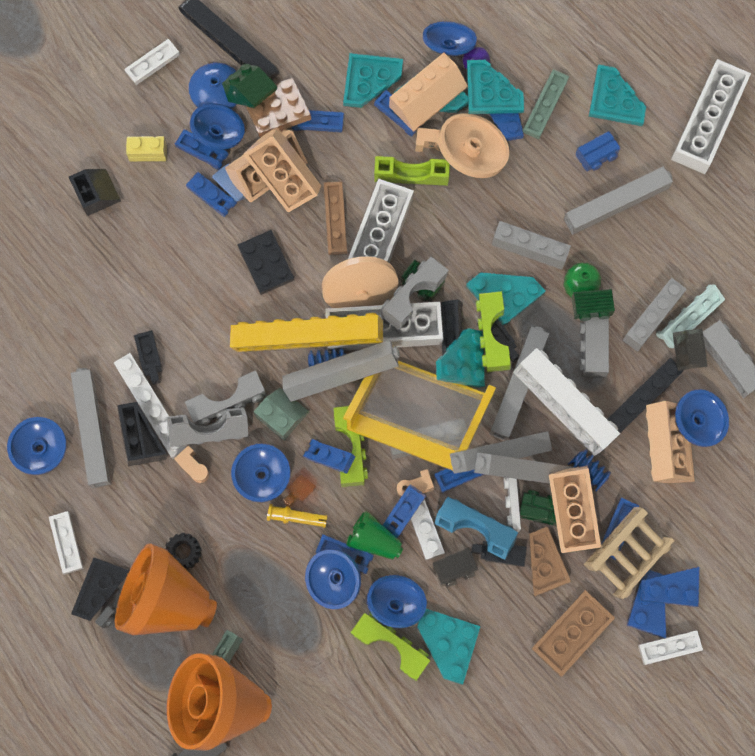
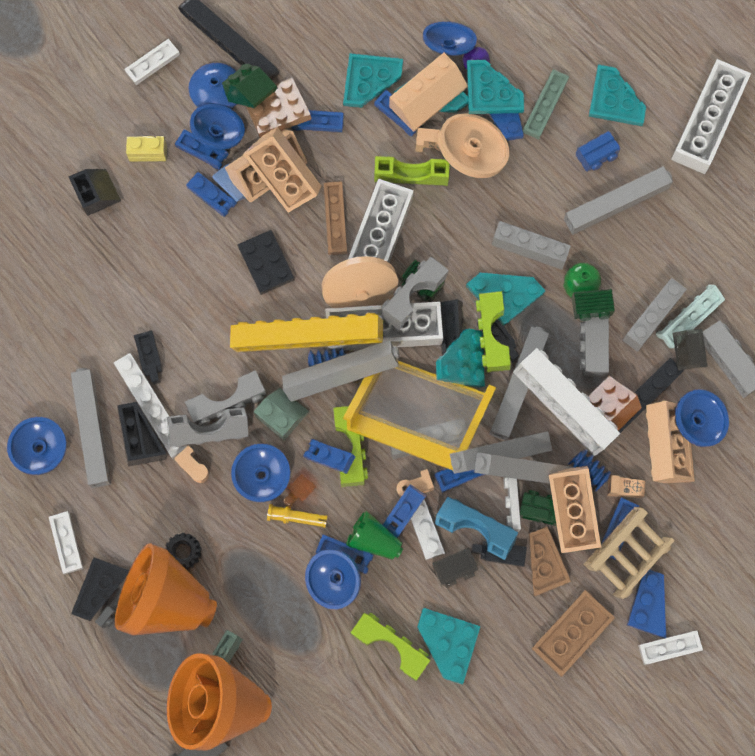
blue dish [367,575,427,628] -> none
blue wing [641,567,700,607] -> none
none -> brick [588,376,642,430]
none -> light nougat leg [607,475,645,498]

